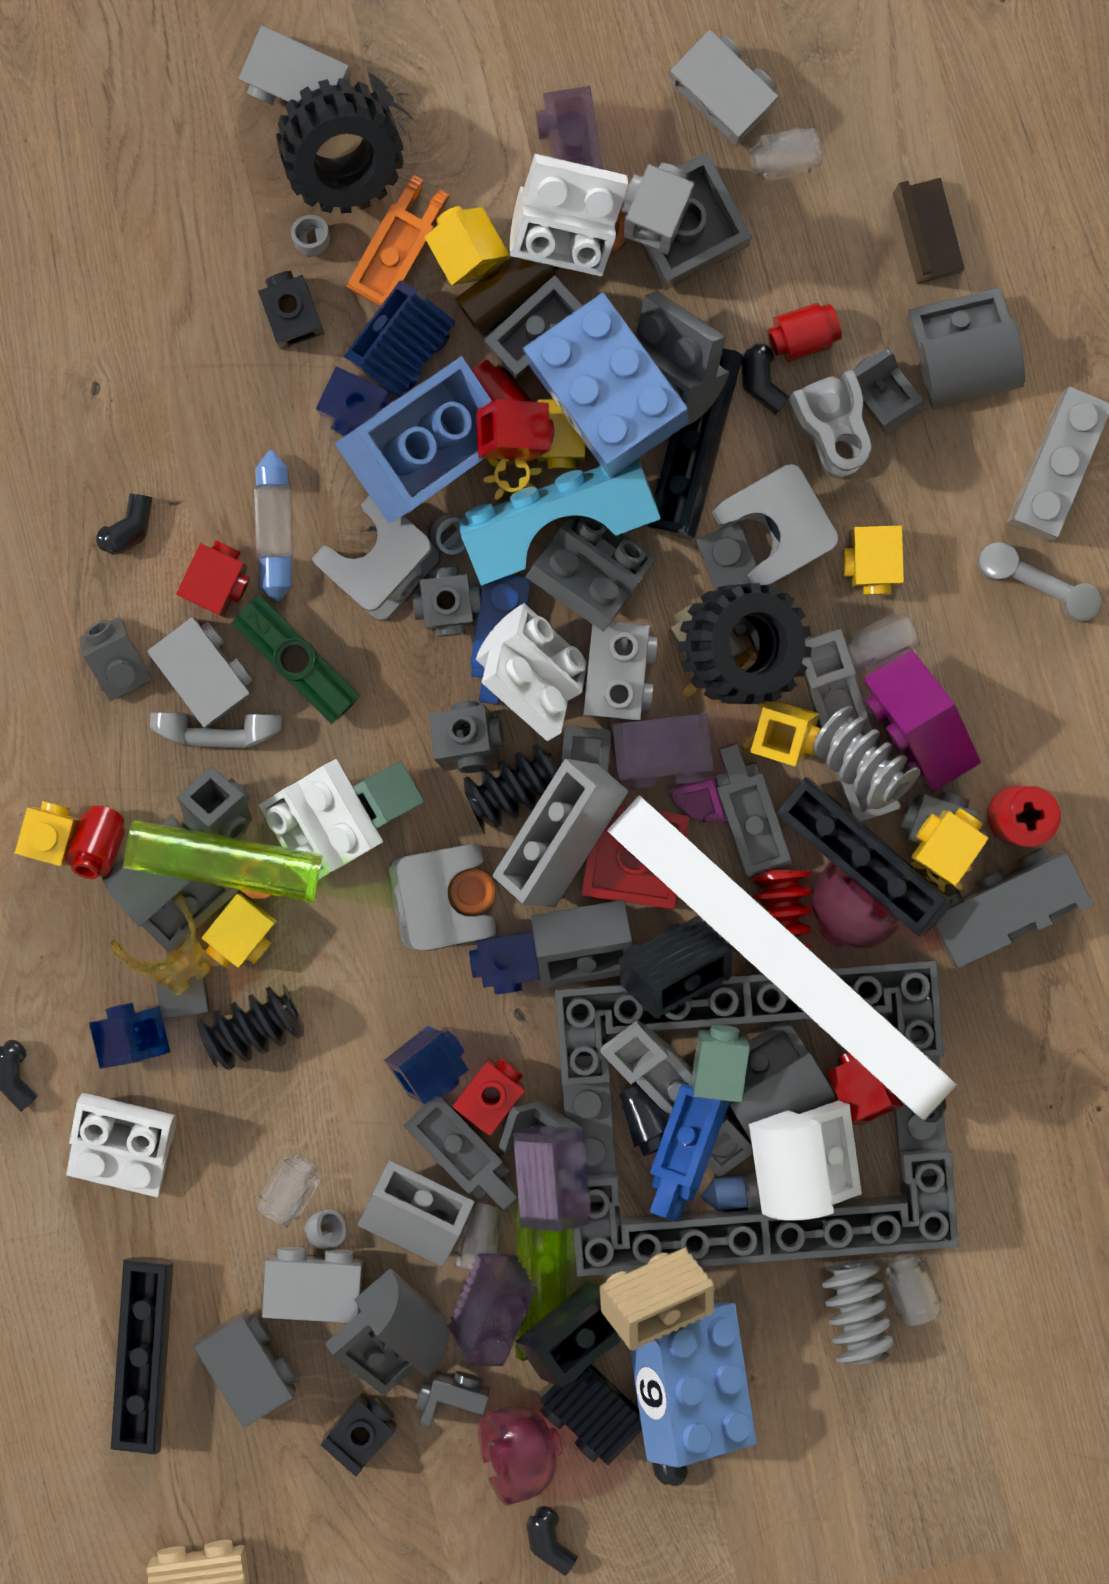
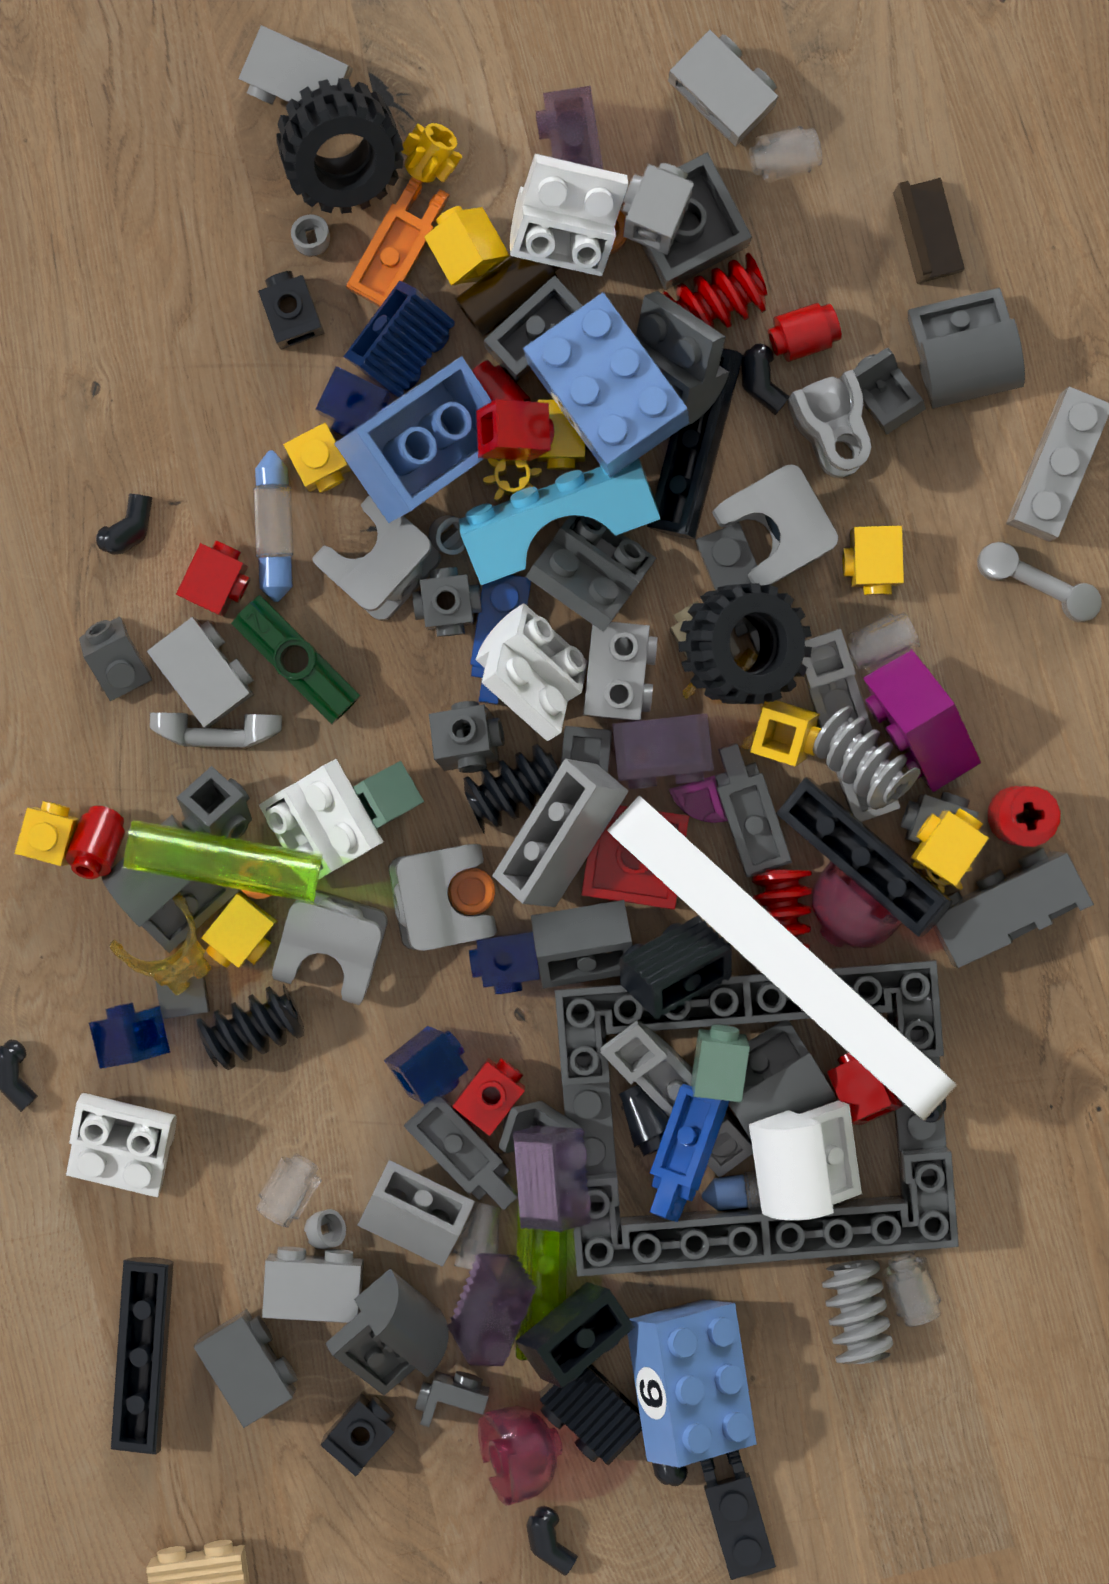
tan brick [600,1248,714,1351] -> none
none -> light grey piece [272,888,388,1005]
none -> yellow brick [283,422,351,493]
none -> yellow gear [401,123,462,183]
none -> red piece [662,252,768,329]
none -> black hinge [700,1450,776,1580]

